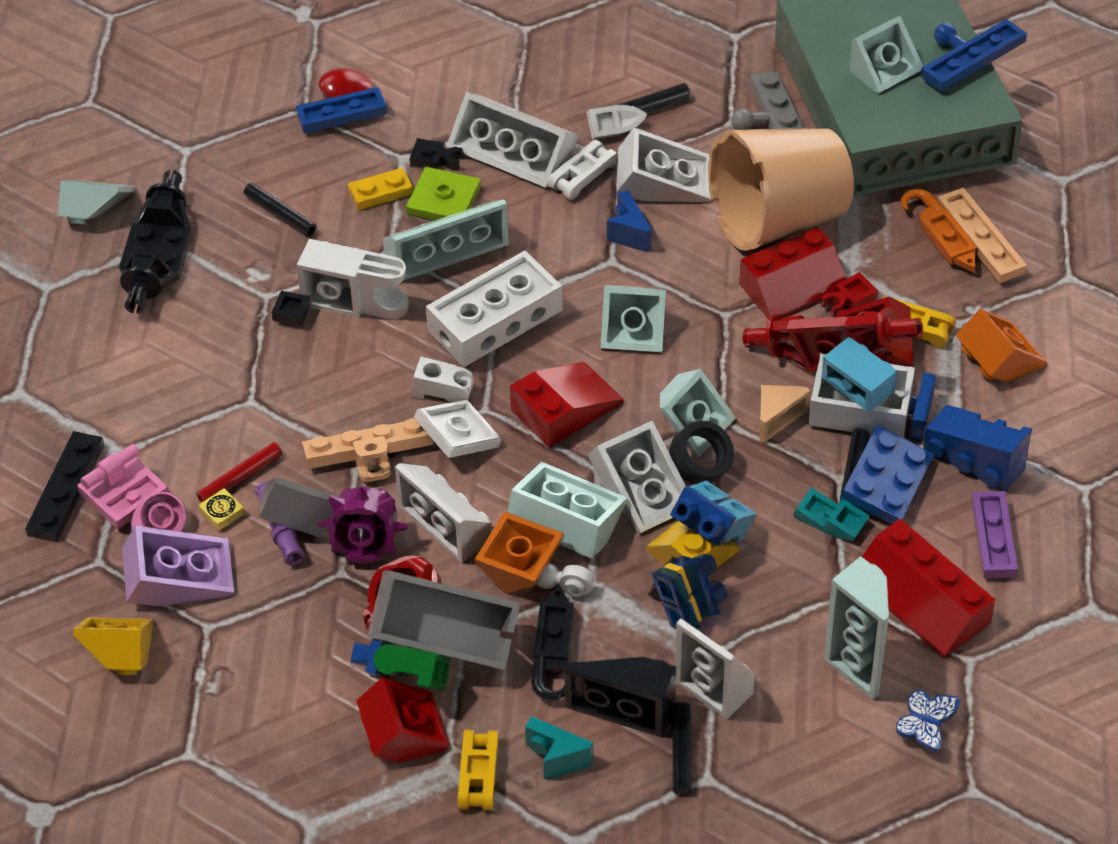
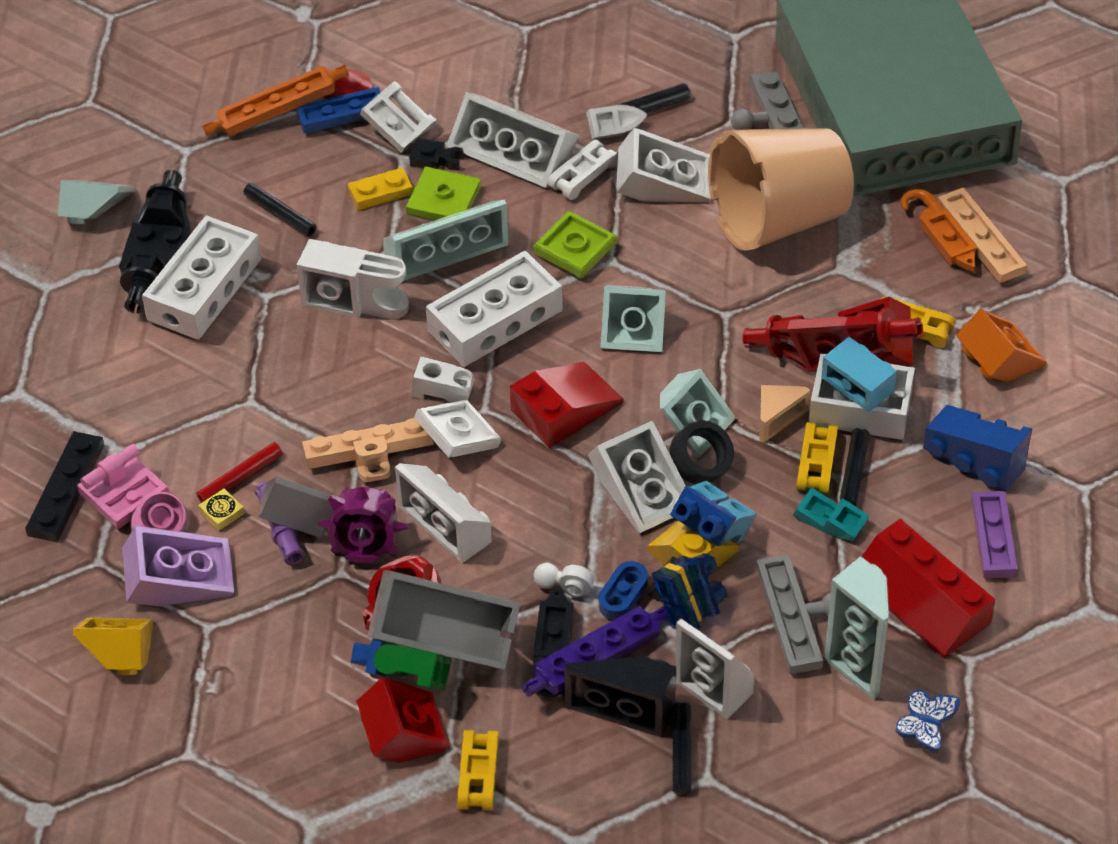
black plate [271,291,311,326] -> none
orange slope [475,511,564,594] -> none
light aqua slope [508,462,627,559] -> none
teal slope [525,716,594,779] -> none
blue slope [607,190,651,252] -> none
red slope [739,226,847,319] -> none
red plate [821,272,878,317] -> none
blue plate [840,425,934,524] -> none
light aqua slope [850,16,924,94] -> none
blue plate [909,372,936,442] -> none
blue plate [921,19,1027,92] -> none
none -> white brick [142,215,261,340]
none -> orange plate [202,64,349,136]
none -> white plate [360,81,437,153]
none -> dark purple plate [522,606,672,697]
none -> lime plate [533,210,617,278]
none -> blue plate [598,561,648,619]
none -> light grey plate [756,554,831,674]
none -> yellow plate [796,422,838,494]

